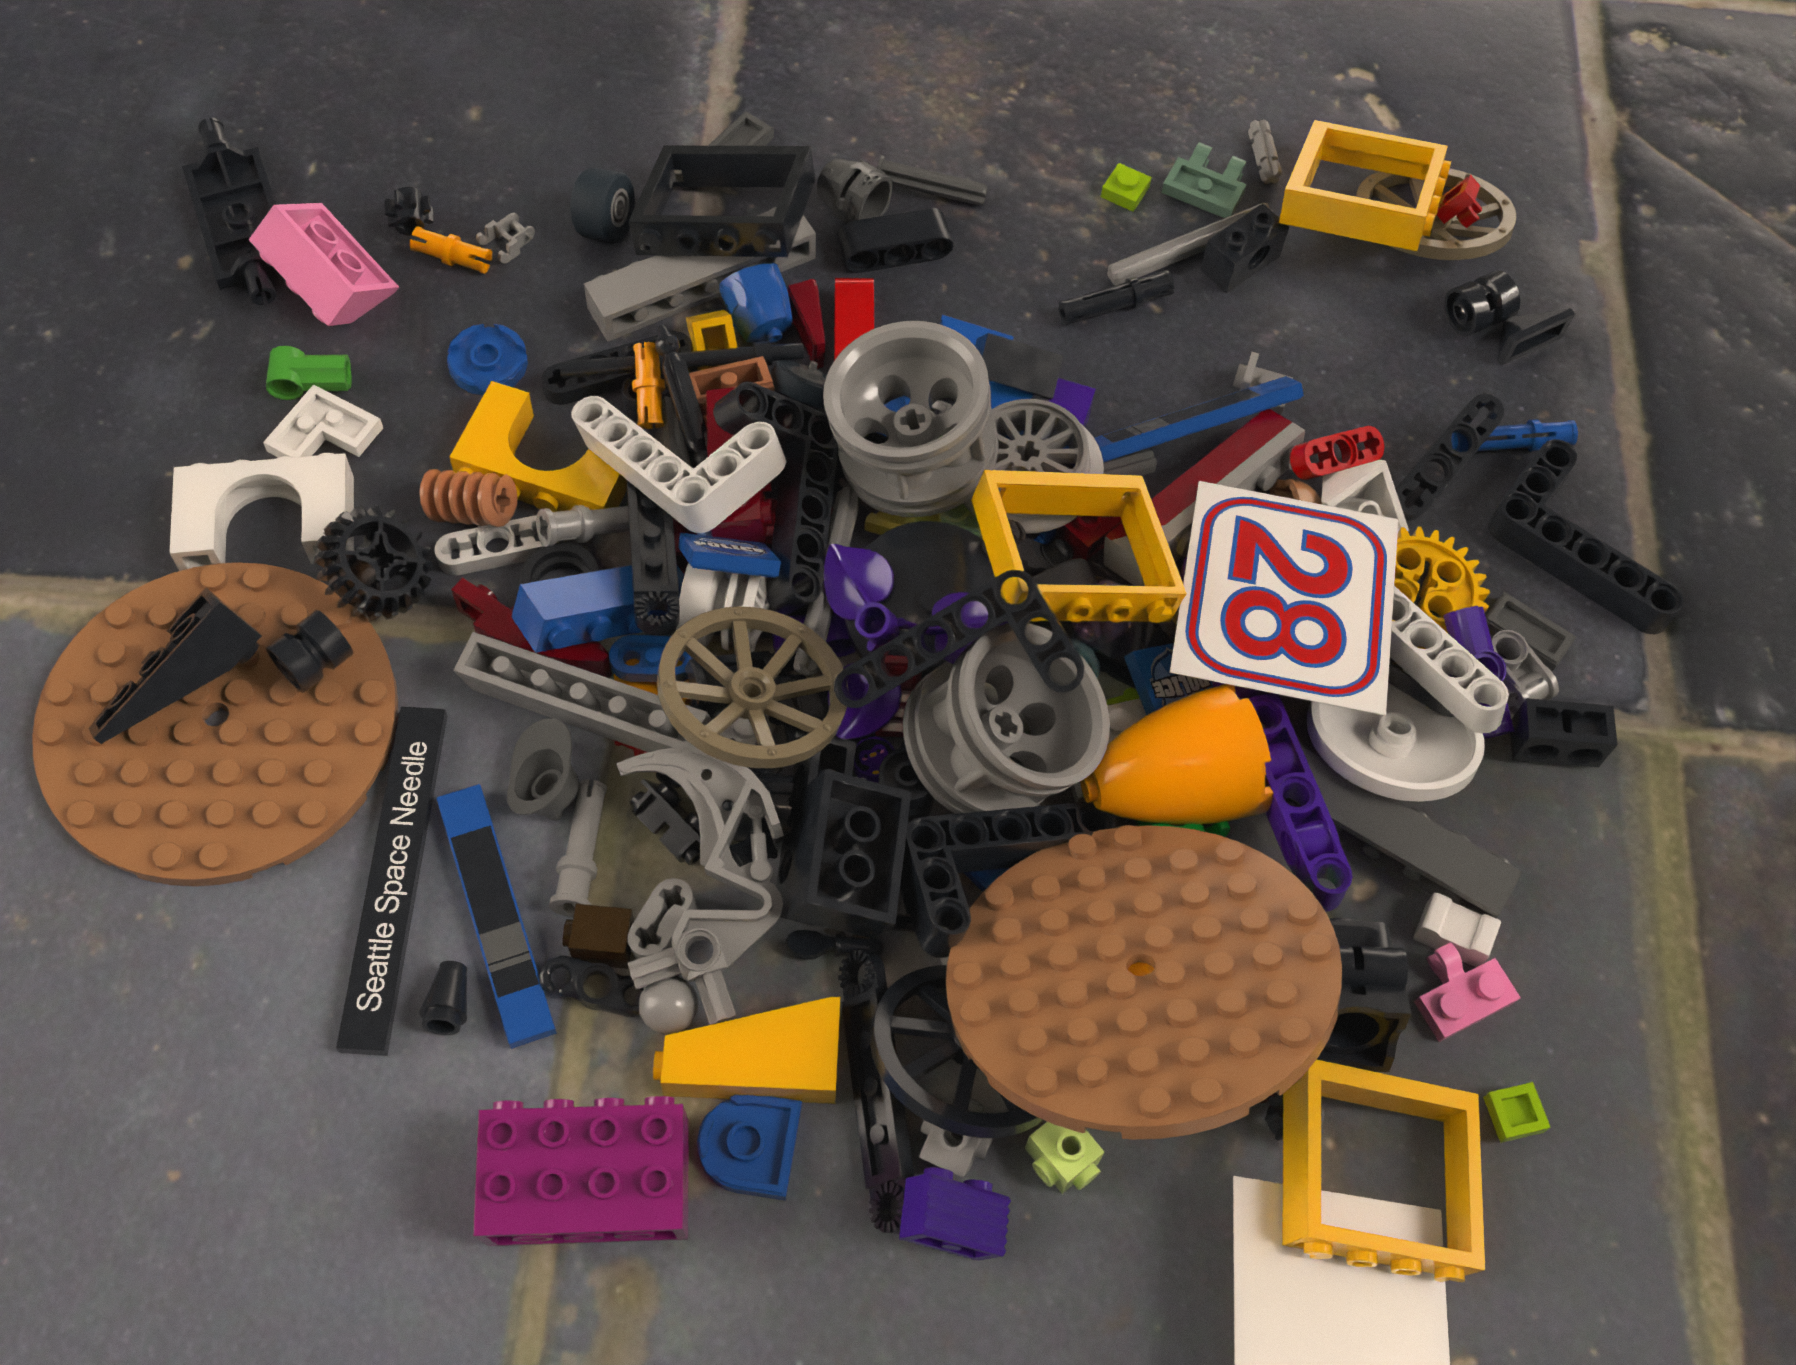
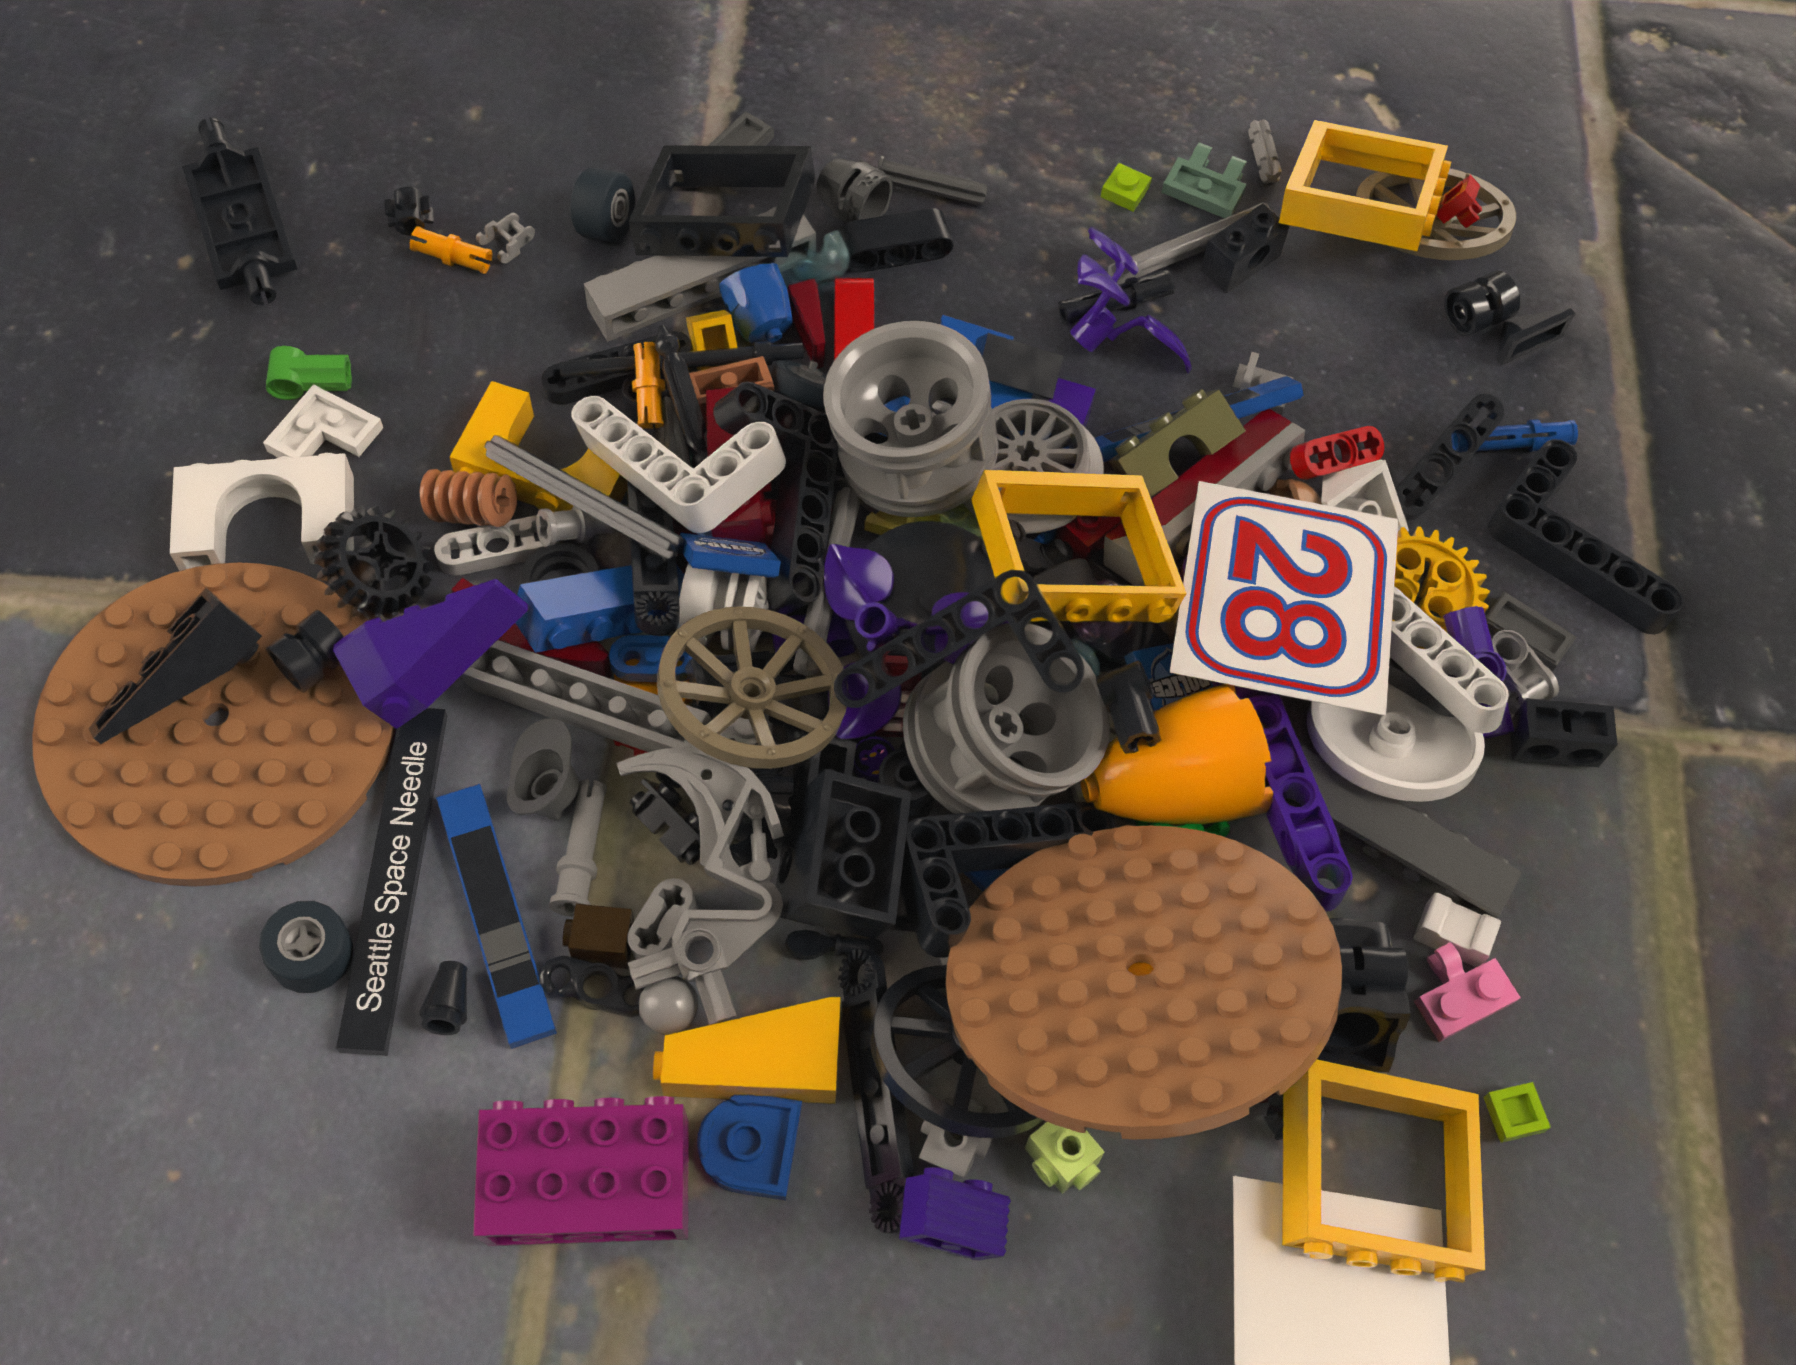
bright pink slope [249,203,399,326] -> none
blue tile [447,324,528,395] -> none
none -> black wheel [259,901,353,993]
none -> dark purple wedge [333,579,528,729]
none -> axle [484,435,684,560]
none -> clear light blue hair [793,230,851,286]
none -> dark purple plant [1070,227,1192,374]
none -> black piece [1096,660,1162,754]
none -> olive arch [1108,388,1246,498]

